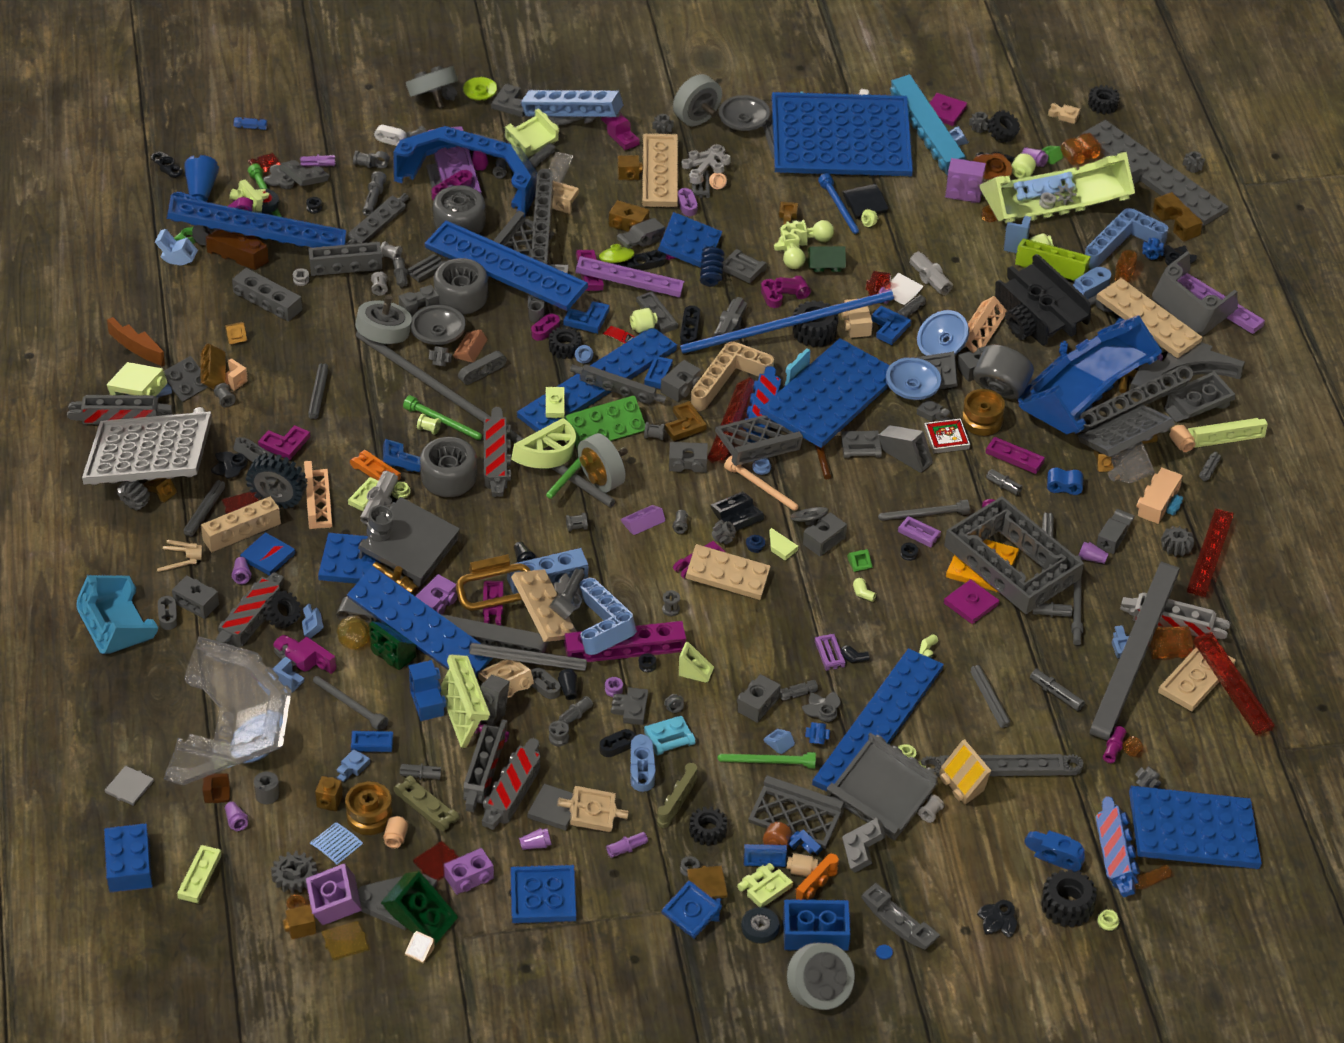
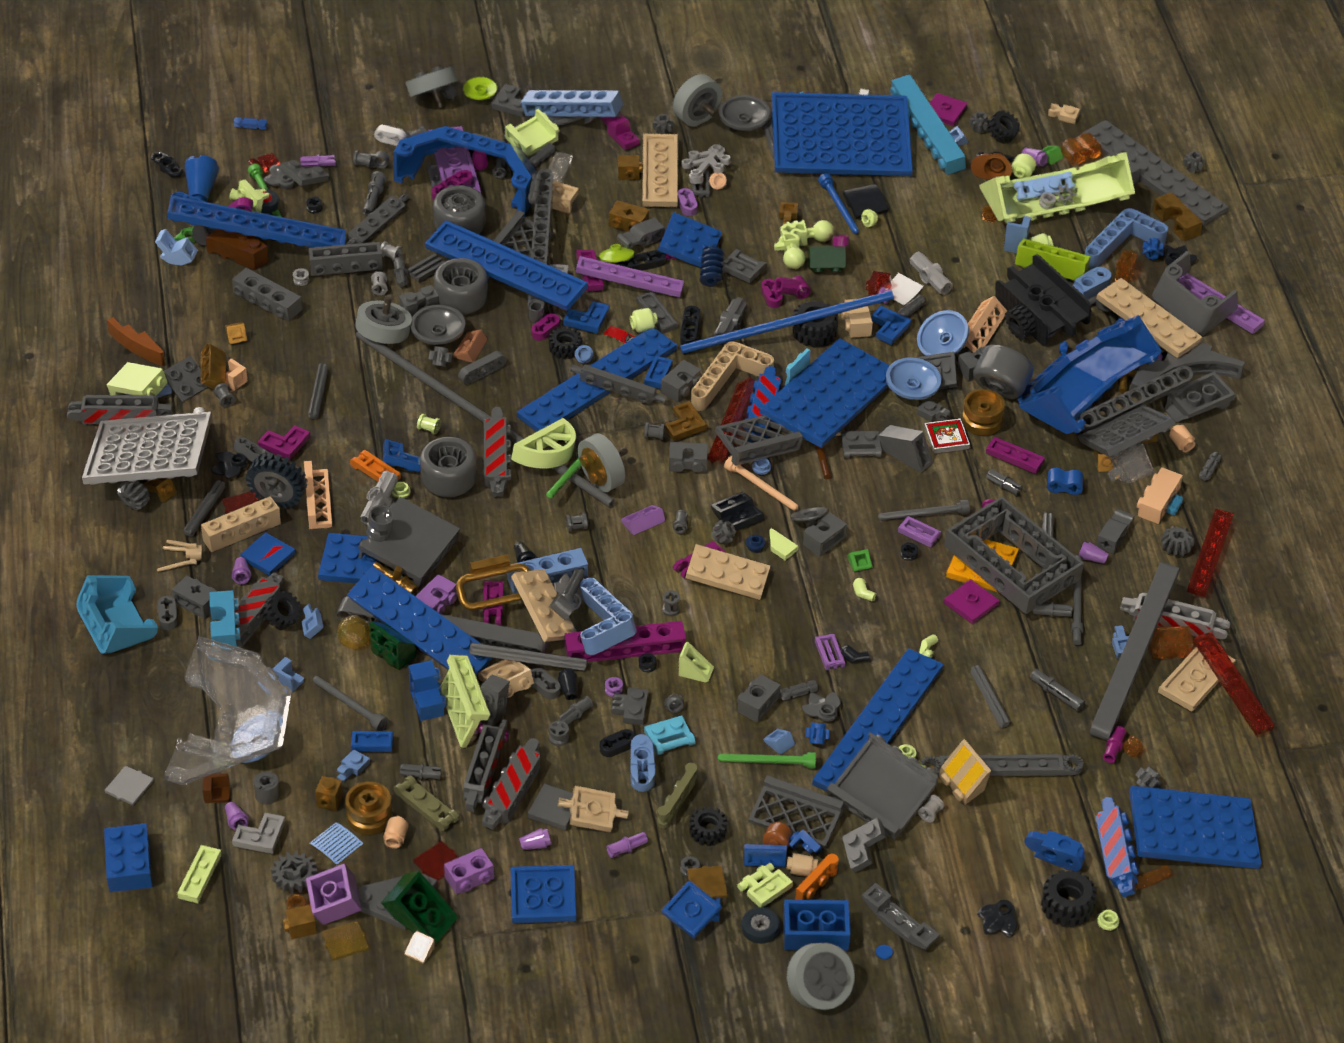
magenta plate [273,635,336,674] -> none
yellowish green plate [348,477,378,511] -> none
bright green piece [403,395,482,440] -> none
yellowish green plate [546,387,564,418] -> none
bright green bracket [566,396,645,450] -> none
medium lavender brick [945,158,986,203] -> none
black tyre [1088,85,1119,115] -> none
yellowish green fence [1188,418,1267,448] -> none
none -> dark azure arch [209,590,240,650]
none -> light grey plate [232,813,285,854]
none -> dark grey axle [528,174,542,204]
none -> magenta beam [833,235,849,246]

